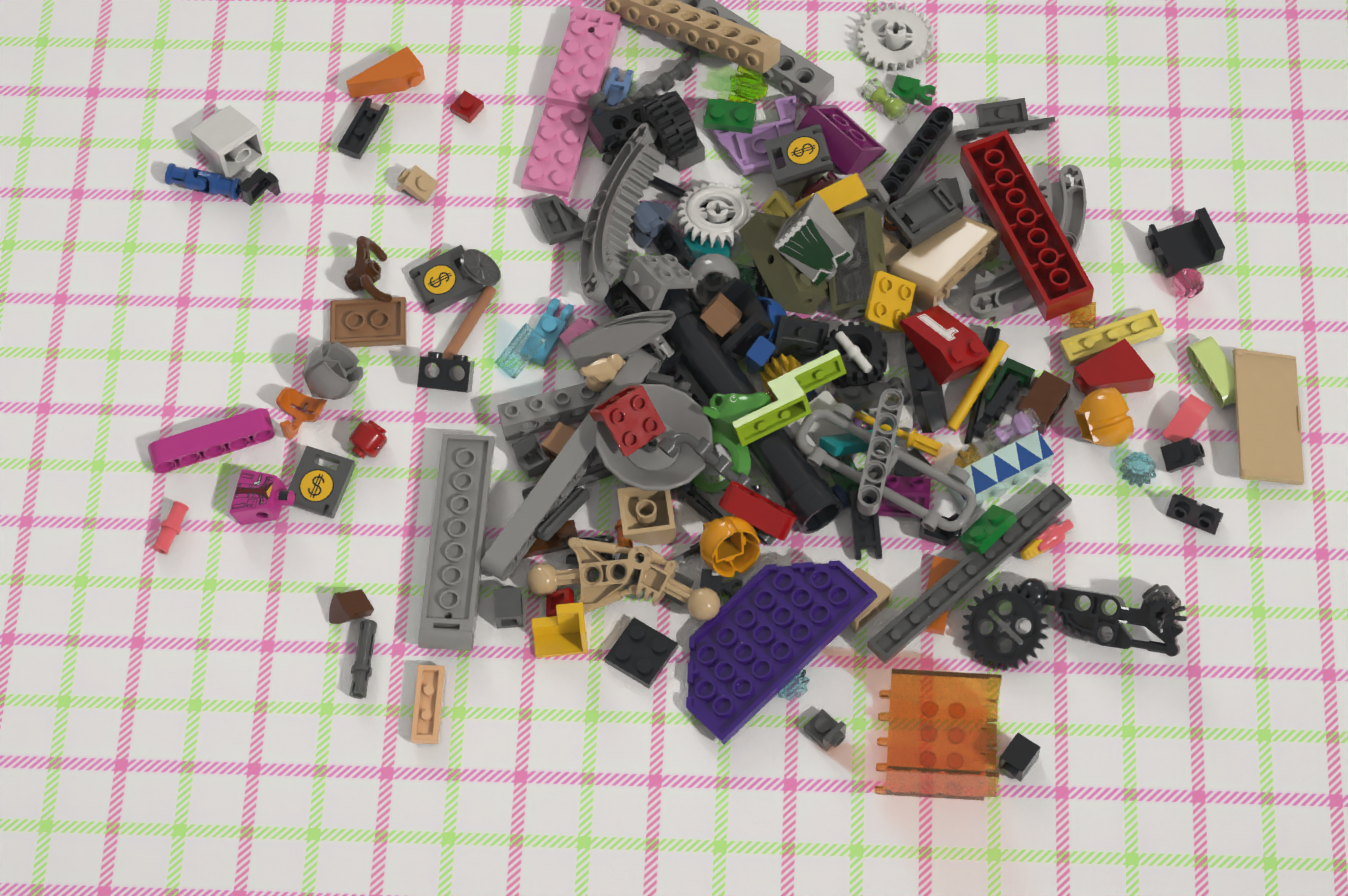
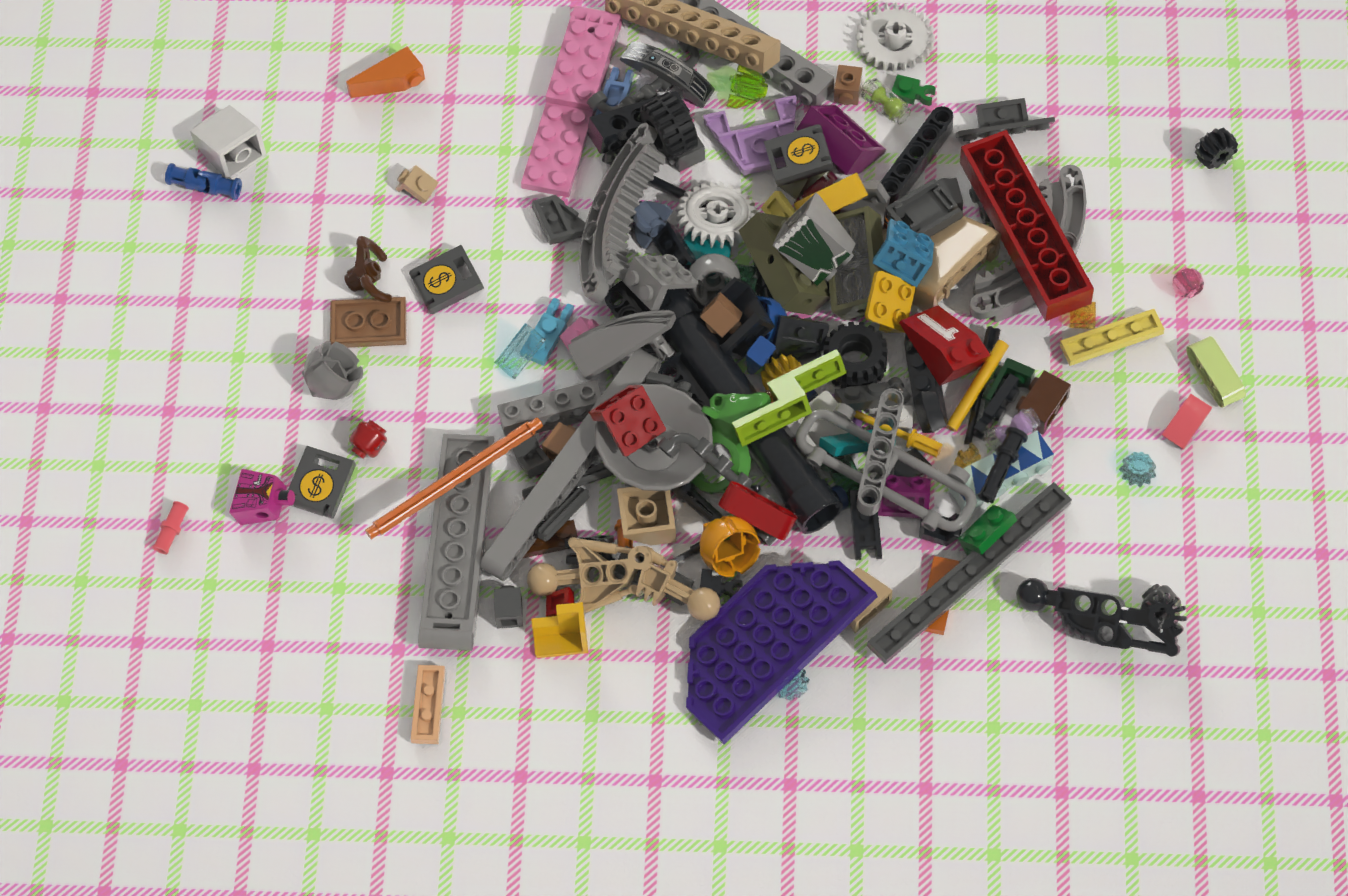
dark pink beam [148,408,275,473] -> none
black bracket [240,168,281,206] -> none
orange helmet [276,387,328,440] -> none
reddish brown tile [329,589,374,624] -> none
black hinge [337,97,389,159] -> none
dark grey pin [349,619,378,699] -> none
black brick [417,351,475,393] -> none
nougat piece [436,286,497,368] -> none
red plate [450,90,484,124] -> none
dark grey wheel [460,249,501,286] -> none
tan animal [580,354,625,392] -> none
black plate [604,617,679,688] -> none
green bracket [704,98,757,134] -> none
dark grey bracket [804,709,846,752] -> none
white piece [835,331,872,373] -> none
clear orange windscreen [874,669,1002,801] -> none
black gear [962,583,1050,671] -> none
black brick [998,733,1041,782] -> none
coral piece [1020,519,1074,560] -> none
red slope [1072,338,1155,396] -> none
light orange piece [1074,387,1134,447] -> none
black panel [1145,207,1225,278] -> none
black bracket [1160,437,1205,473] -> none
black hinge [1166,493,1224,535] -> none
tan door [1232,348,1304,485] -> none
none -> orange piece [365,417,543,540]
none -> slope [620,41,715,108]
none -> medium nougat brick [834,65,863,105]
none -> dark azure bracket [873,219,934,287]
none -> black pin [978,427,1028,504]
none -> black gear [1194,127,1238,169]

